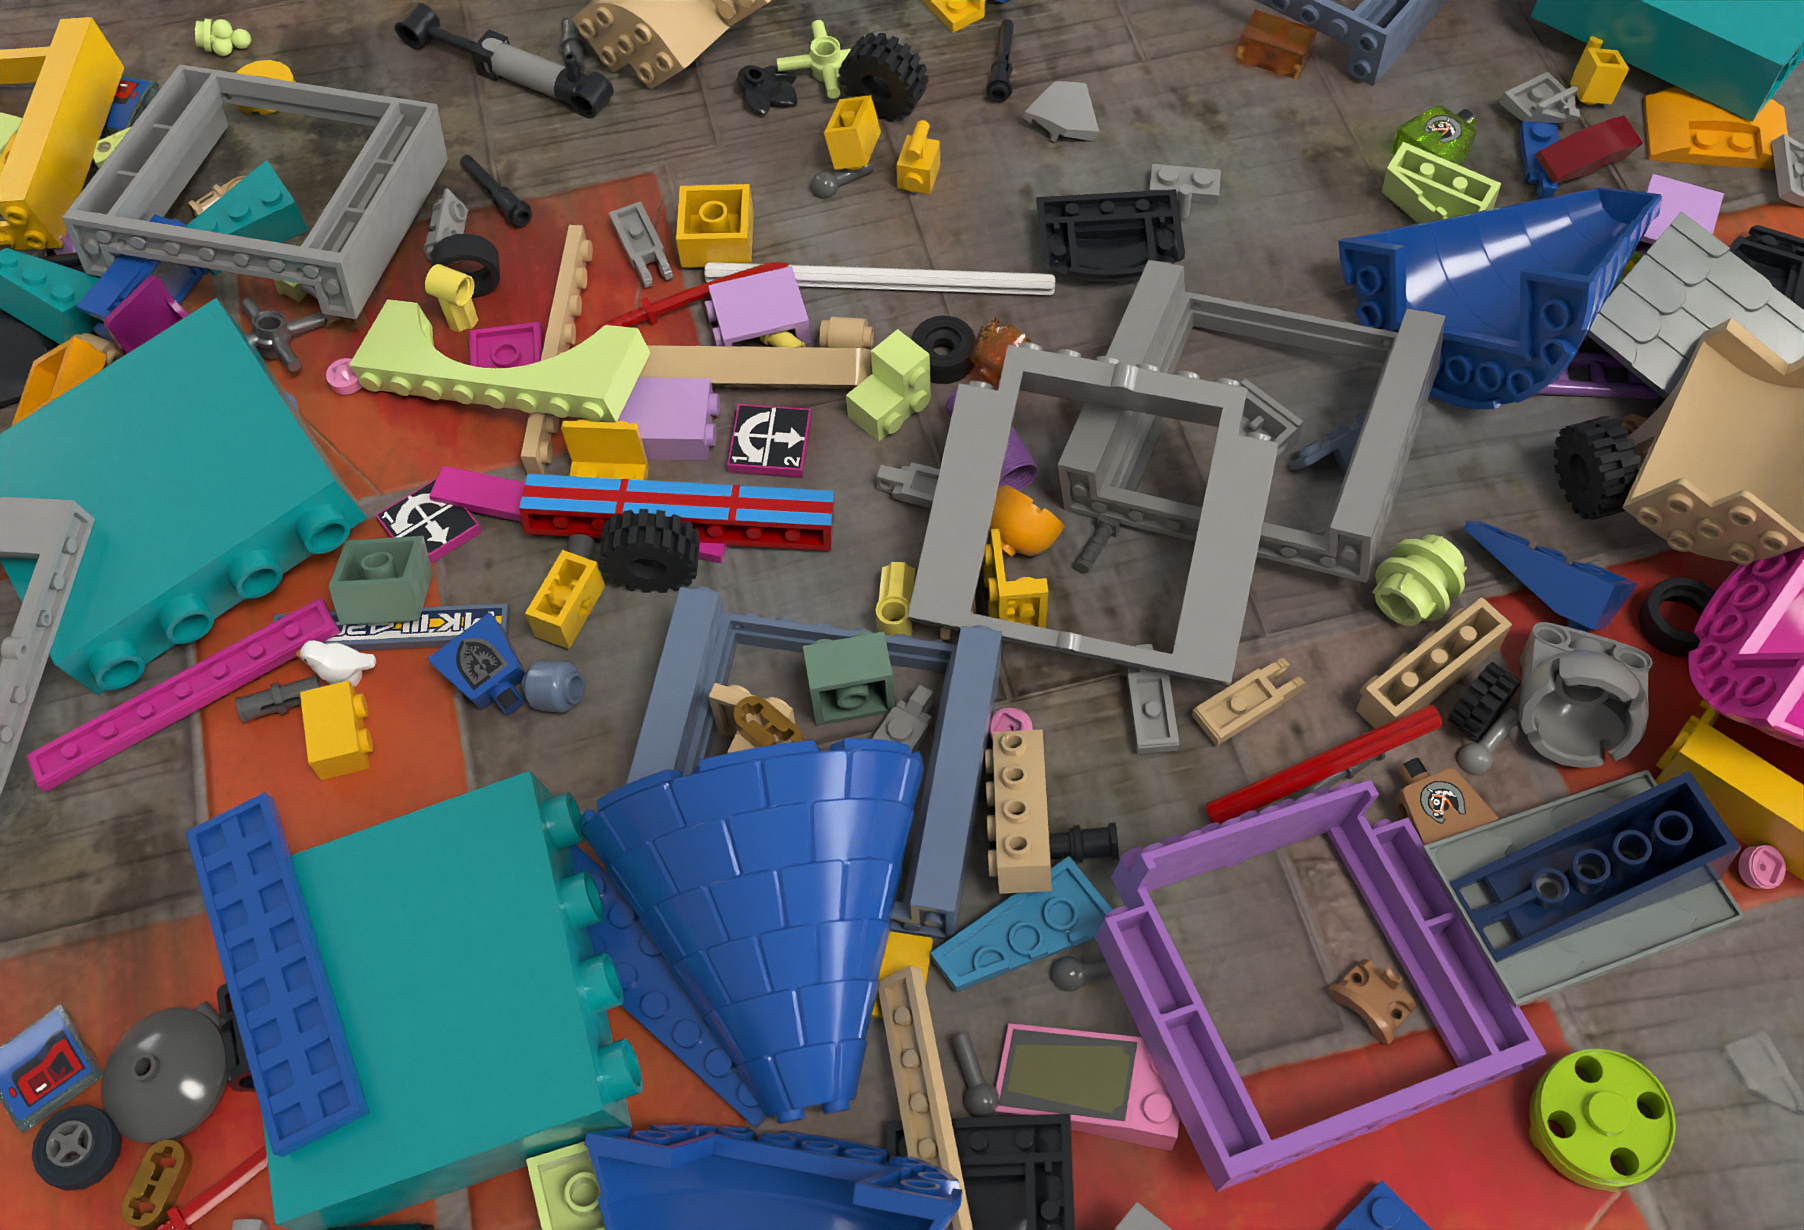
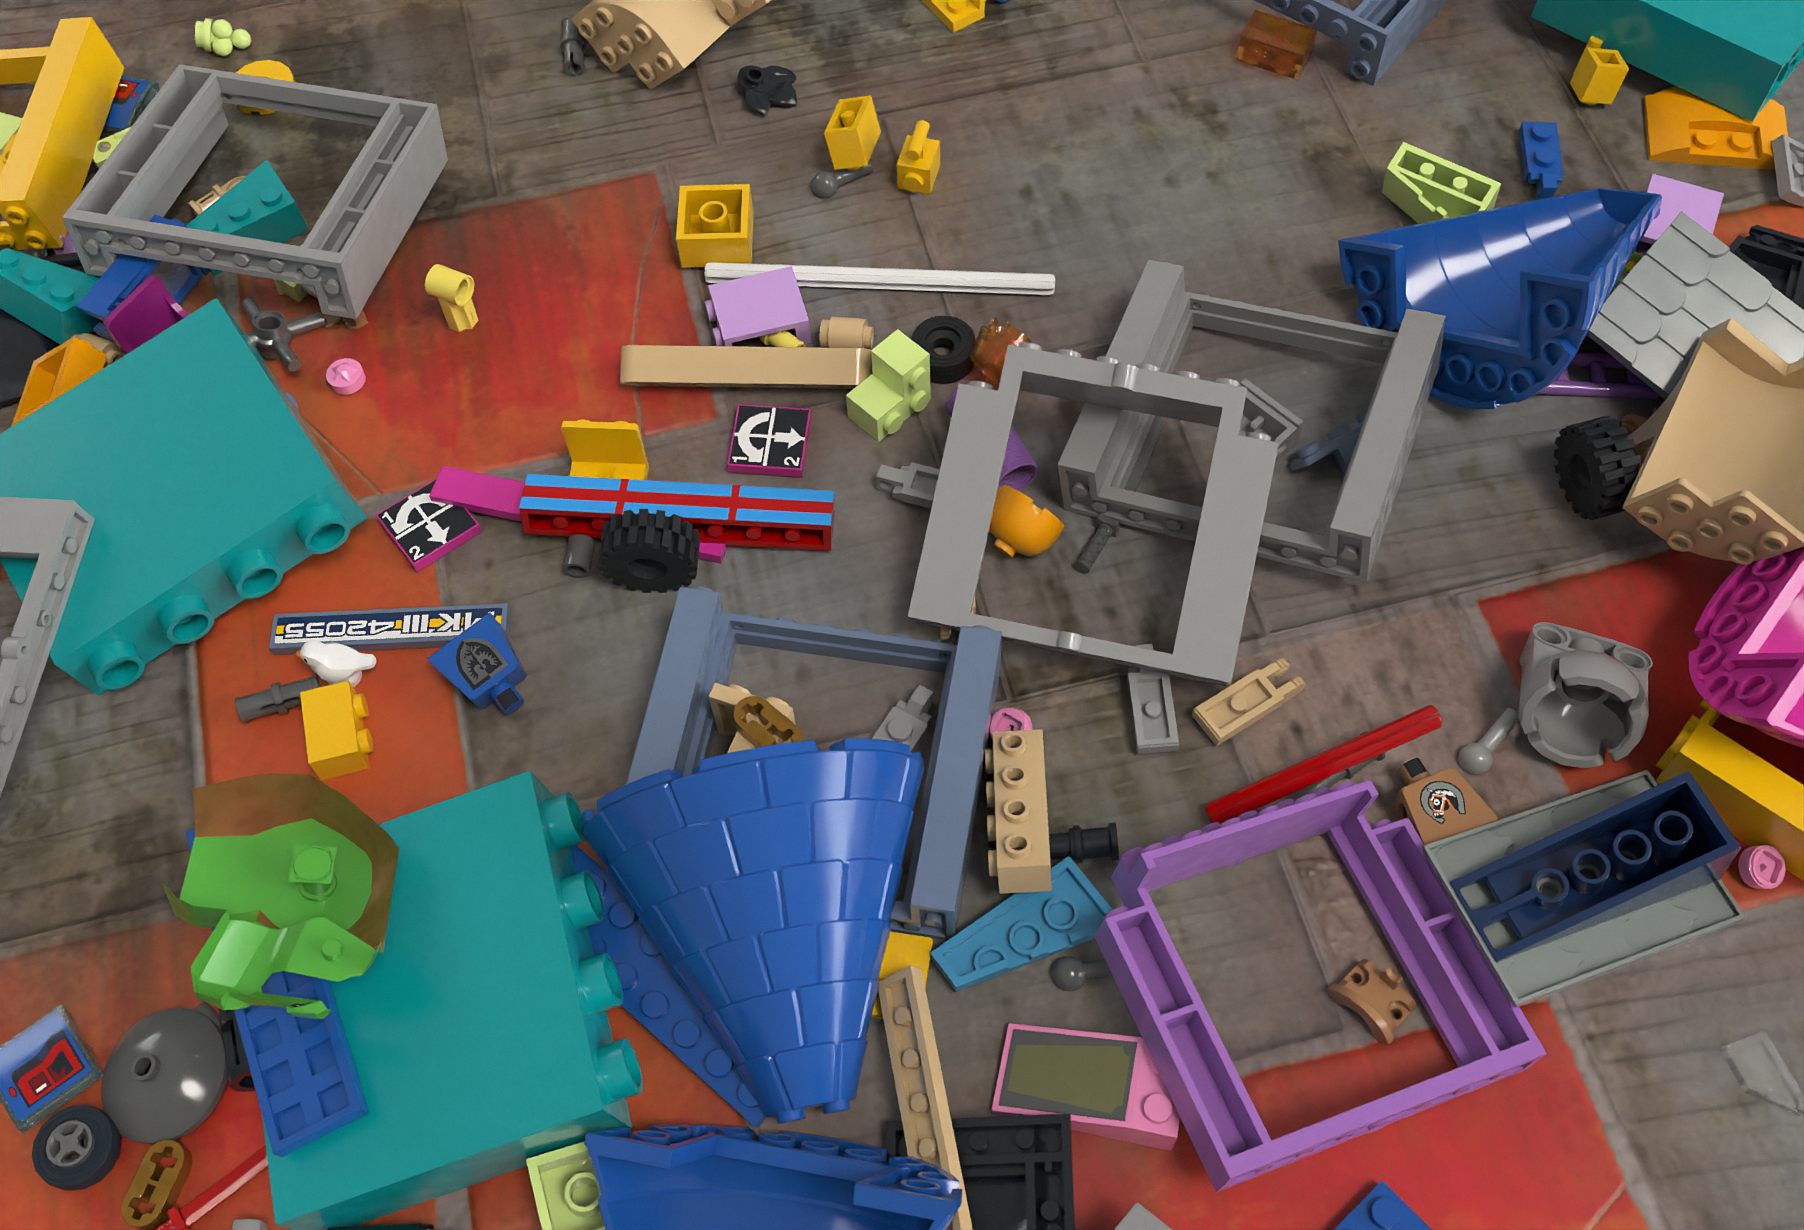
dark pink tile [26,597,341,792] -> none
sand green brick [328,536,433,625] -> none
yellowish green arch [349,299,650,422] -> none
black piece [395,2,614,119] -> none
light grey hinge [423,188,468,263] -> none
black tyre [431,234,500,298] -> none
black pin [460,155,532,227] -> none
dark pink tile [469,321,544,368] -> none
tan plate [521,225,593,475] -> none
sand blue head [521,659,585,713] -> none
yellow brick [525,550,605,650] -> none
red sword [597,262,789,330] -> none
light grey hinge [608,201,673,288] -> none
lavender brick [618,377,720,461] -> none
yellowish green bar [776,20,851,99] -> none
sand green brick [802,632,895,726] -> none
black tyre [839,32,929,122] -> none
light yellow piece [875,562,916,636] -> none
dark grey bar [952,1032,999,1118] -> none
yellow bracket [983,528,1049,628] -> none
black pin [986,19,1014,102] -> none
light grey slope [1022,81,1099,143] -> none
black slope [1036,189,1185,282] -> none
light grey plate [1149,164,1221,220] -> none
tan brick [1356,597,1512,729] -> none
yellowish green piece [1372,535,1467,626] -> none
clear neon green torso [1391,105,1477,166] -> none
black tyre [1447,662,1521,741] -> none
blue wedge [1464,521,1637,633] -> none
light grey slope [1499,72,1580,123] -> none
lime piece [1529,1049,1676,1192] -> none
dark red slope [1535,115,1643,183] -> none
black tyre [1638,577,1715,657] -> none
none -> bright green piece [162,773,399,1019]

